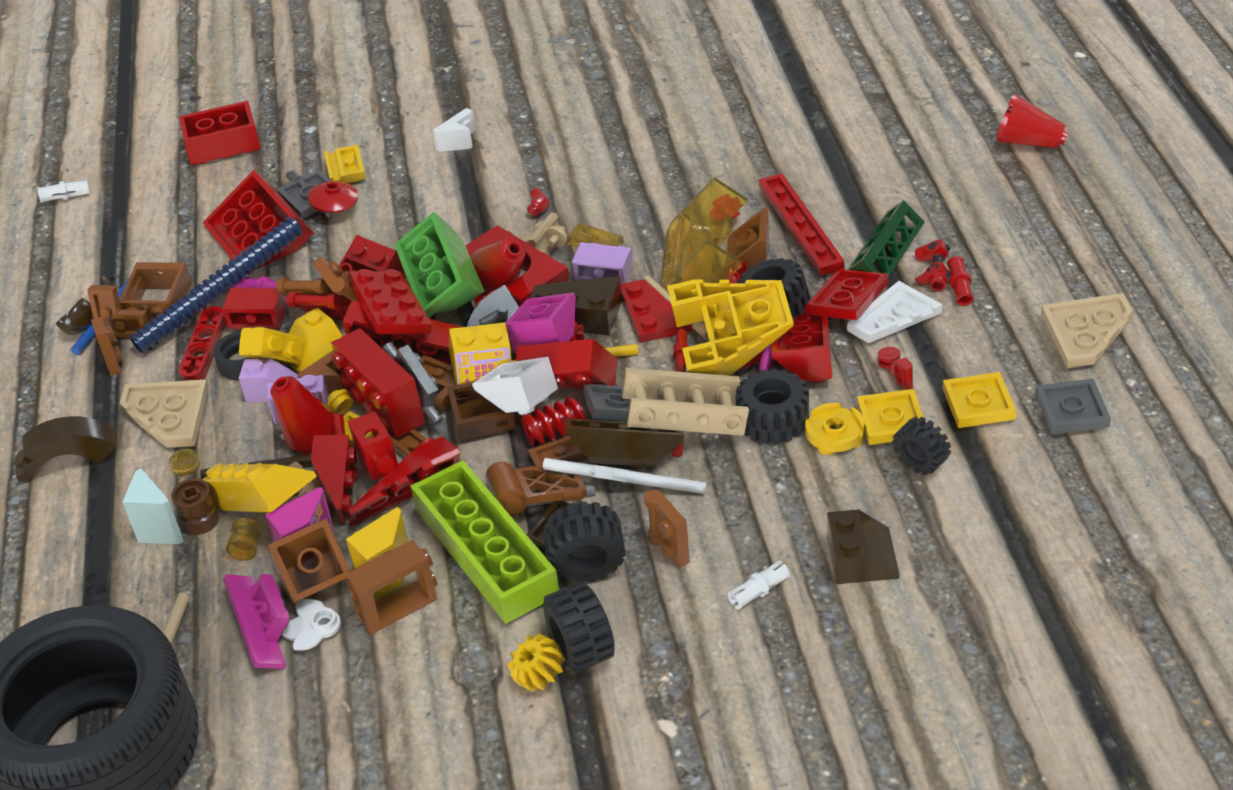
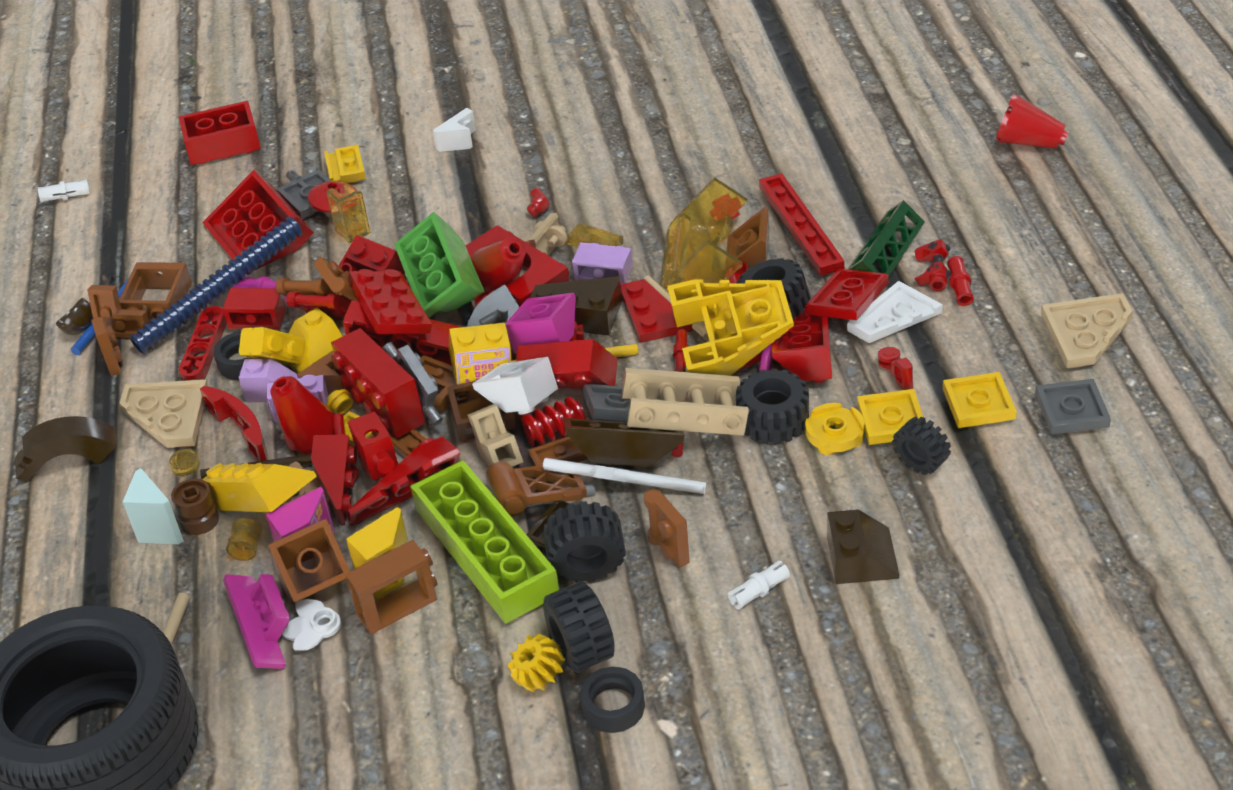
none -> red slope [200,386,268,461]
none -> clear yellow hinge [326,184,371,244]
none -> tan brick [468,404,523,468]
none -> black tyre [580,666,645,733]

